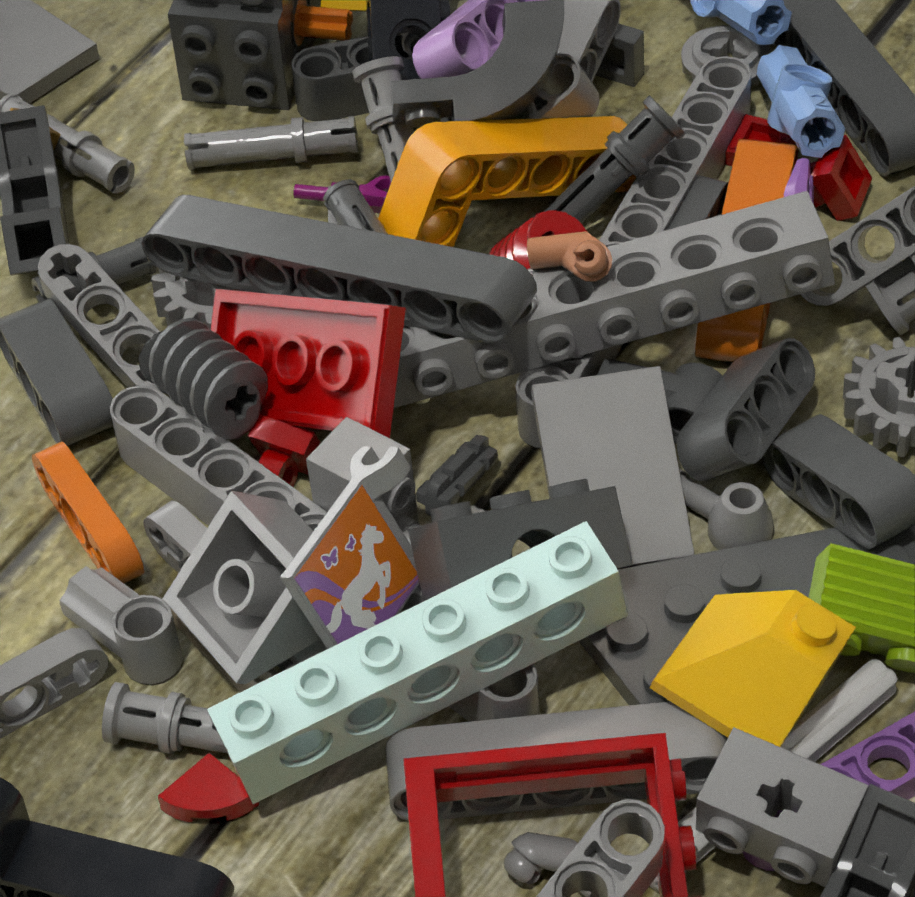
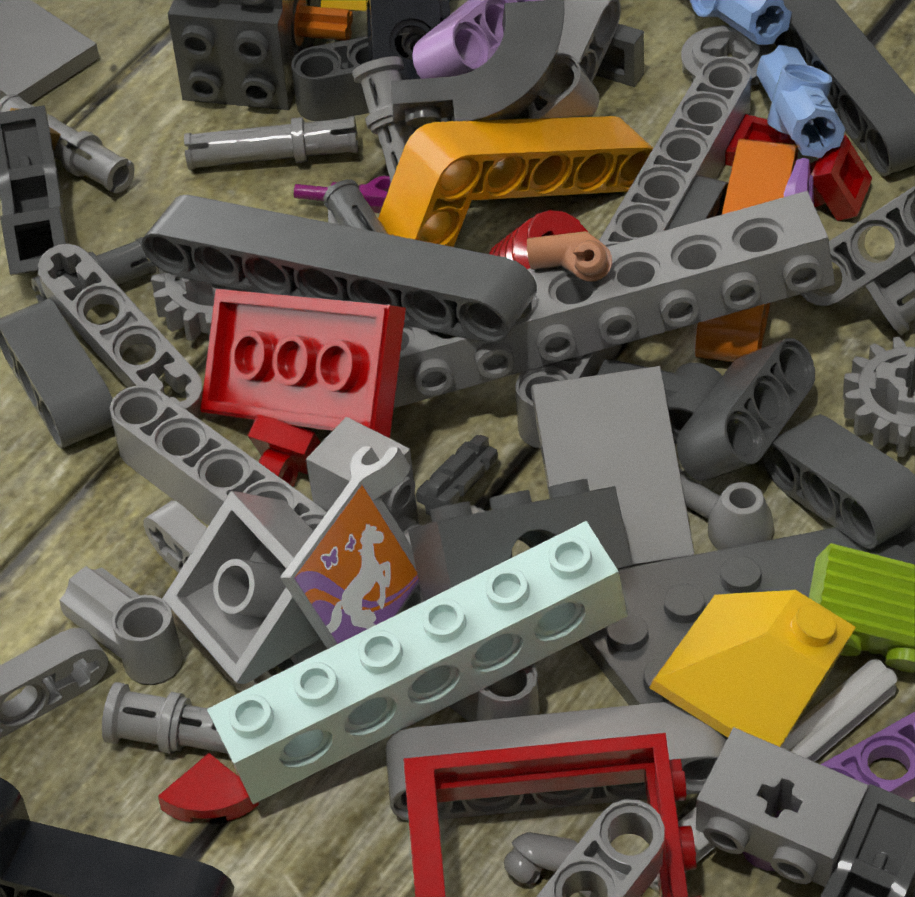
orange beam [32,441,144,584] -> none
dark grey piece [138,318,268,439] -> none
dark grey pin [545,95,686,224] -> none

